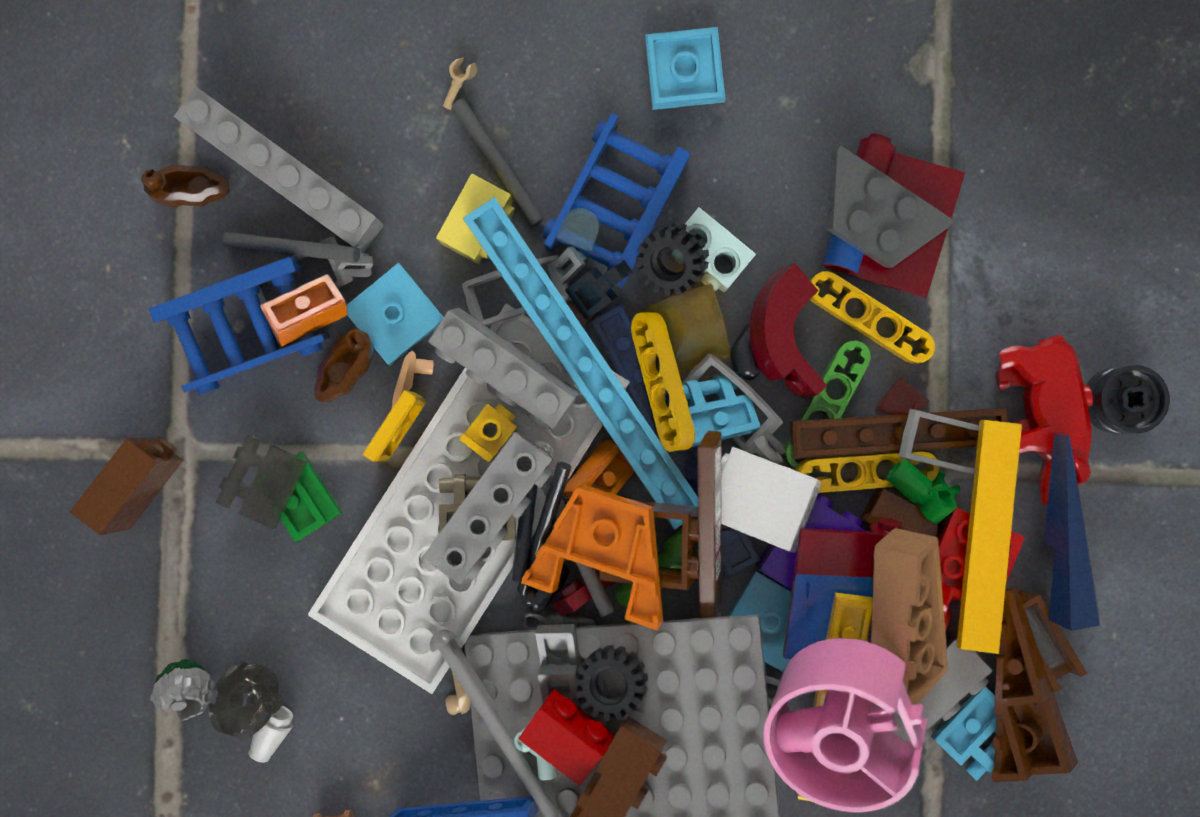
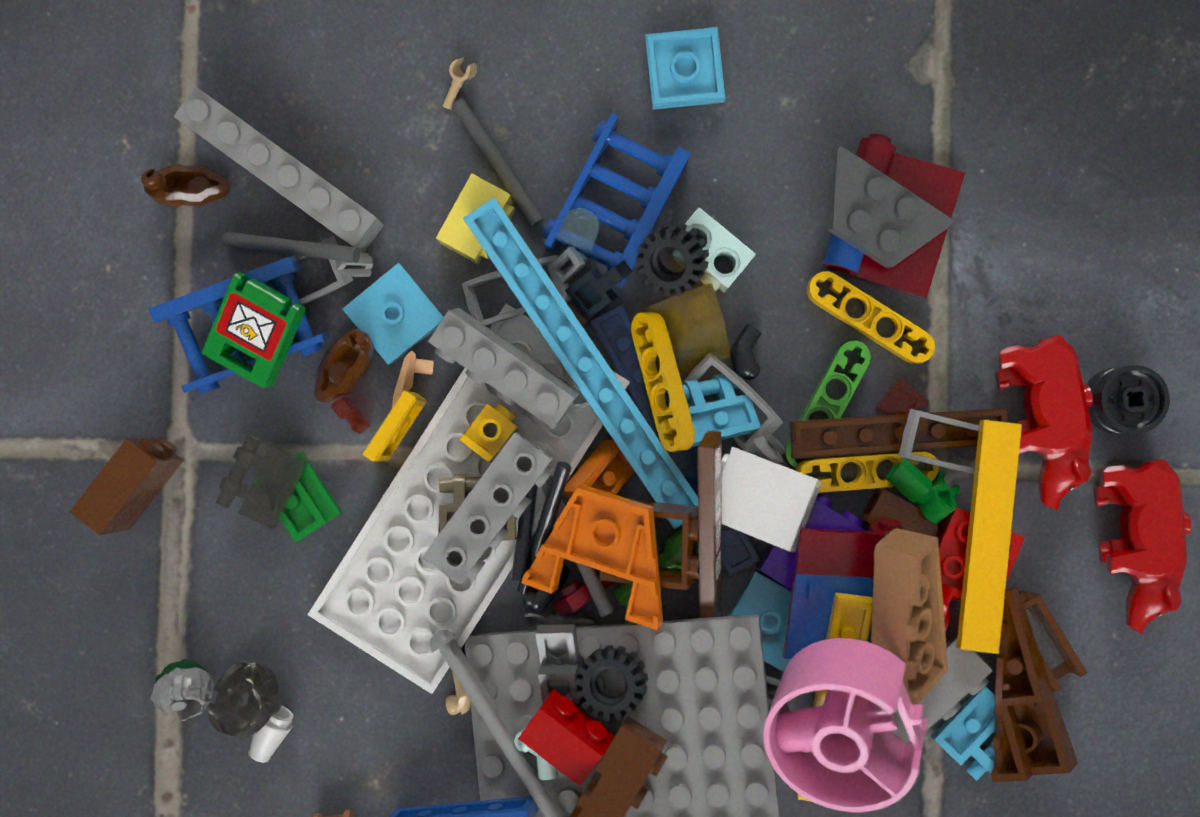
orange slope [260,274,348,346] -> none
dark red arch [749,263,827,398] -> none
dark blue wedge [1044,433,1100,631] -> none
none -> green container [201,272,306,389]
none -> clear red tile [331,397,371,434]
none -> red animal [1094,459,1191,635]

